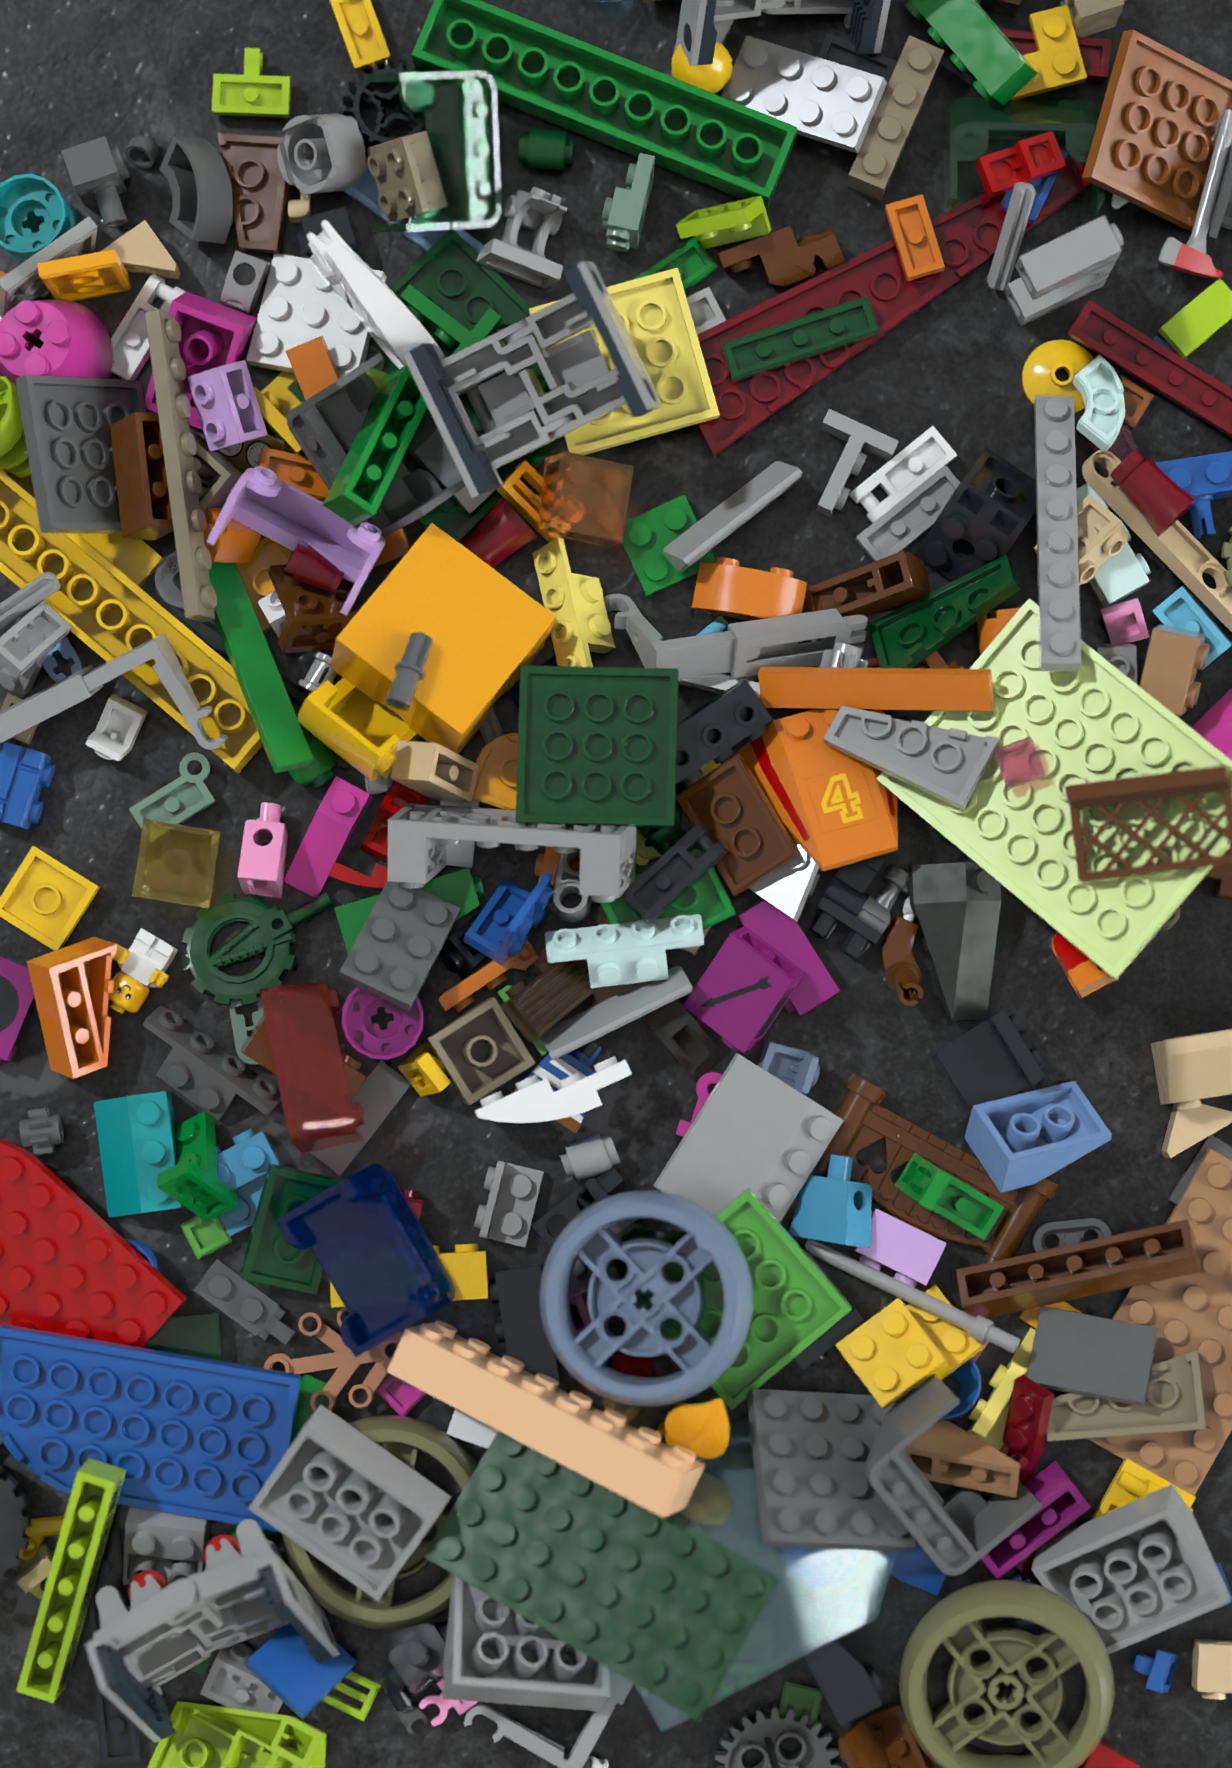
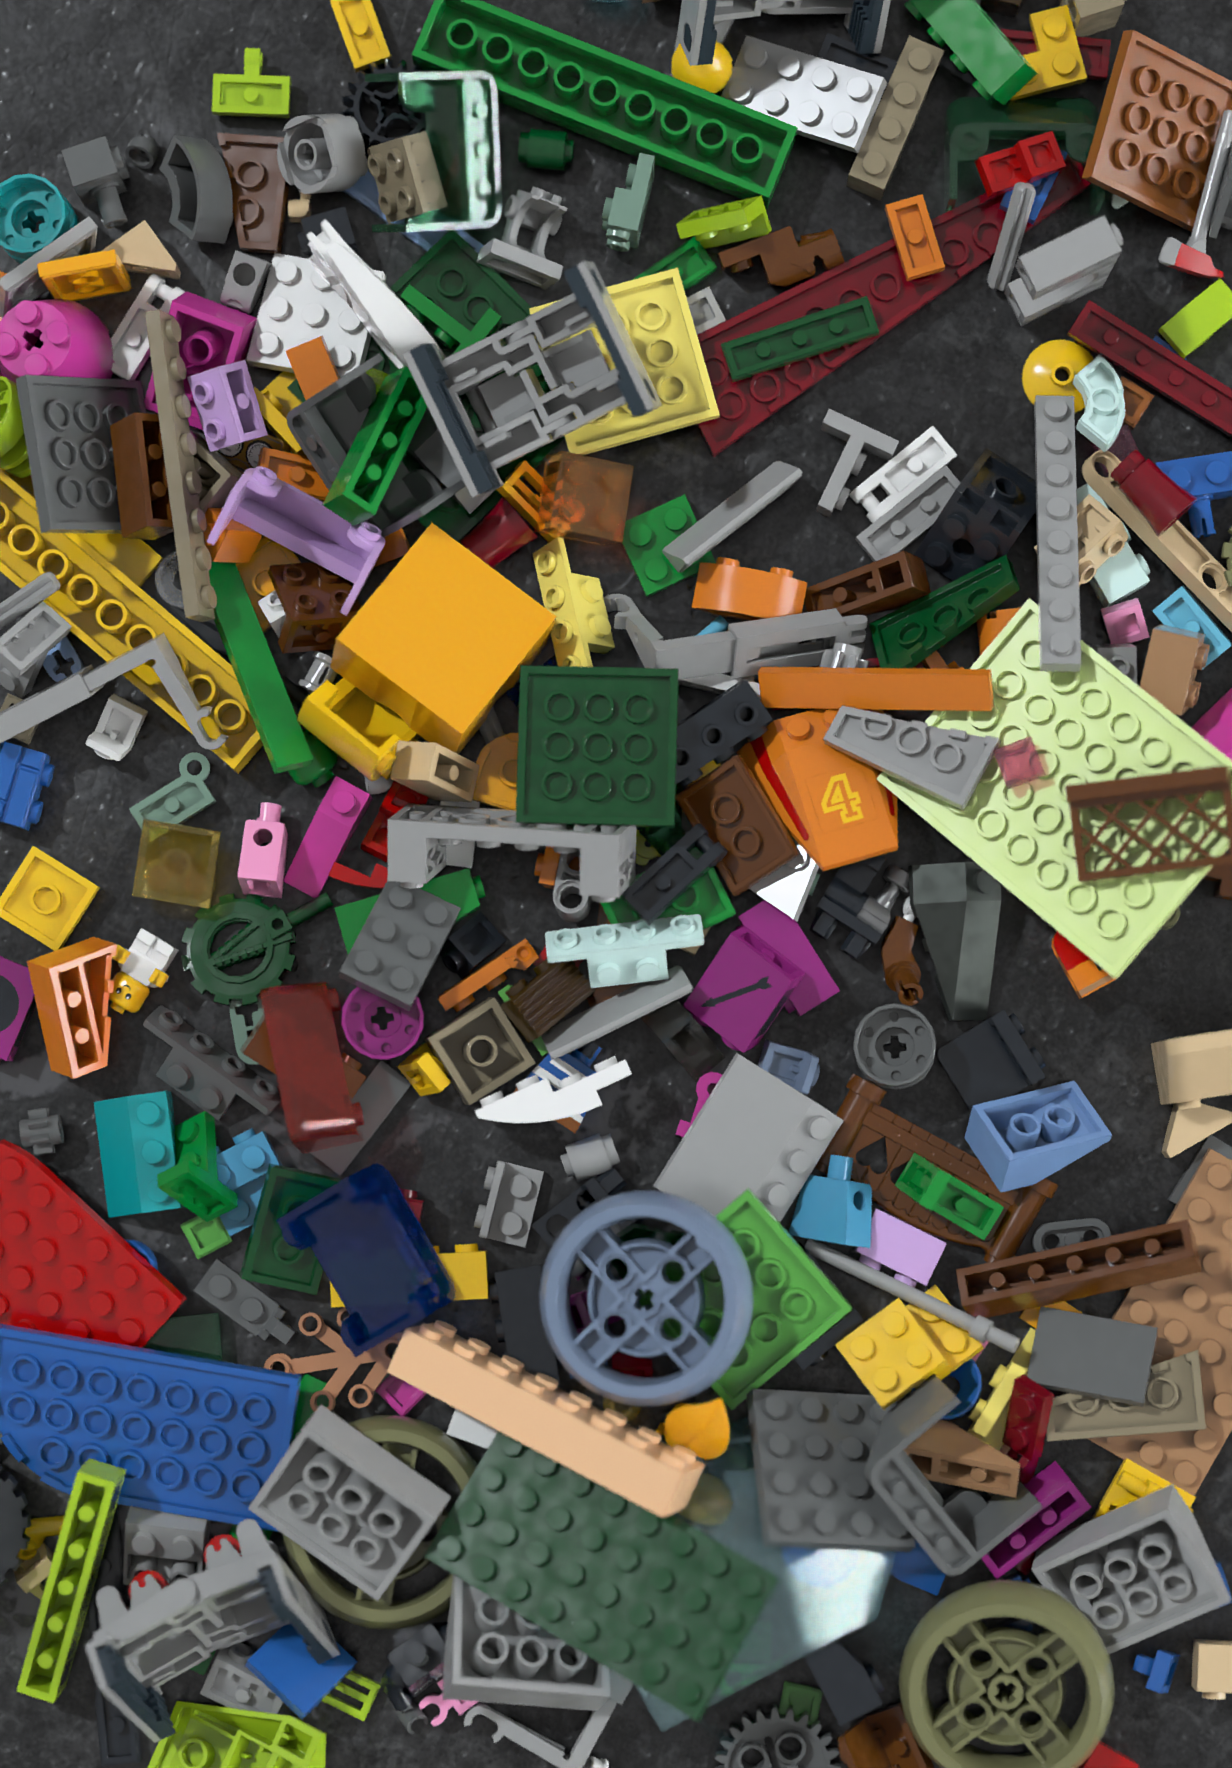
dark red cone [284,543,345,593] -> none
dark grey axle [385,632,433,710] -> none
blue bracket [463,872,554,966] -> none
none -> dark grey wheel [853,1003,936,1090]

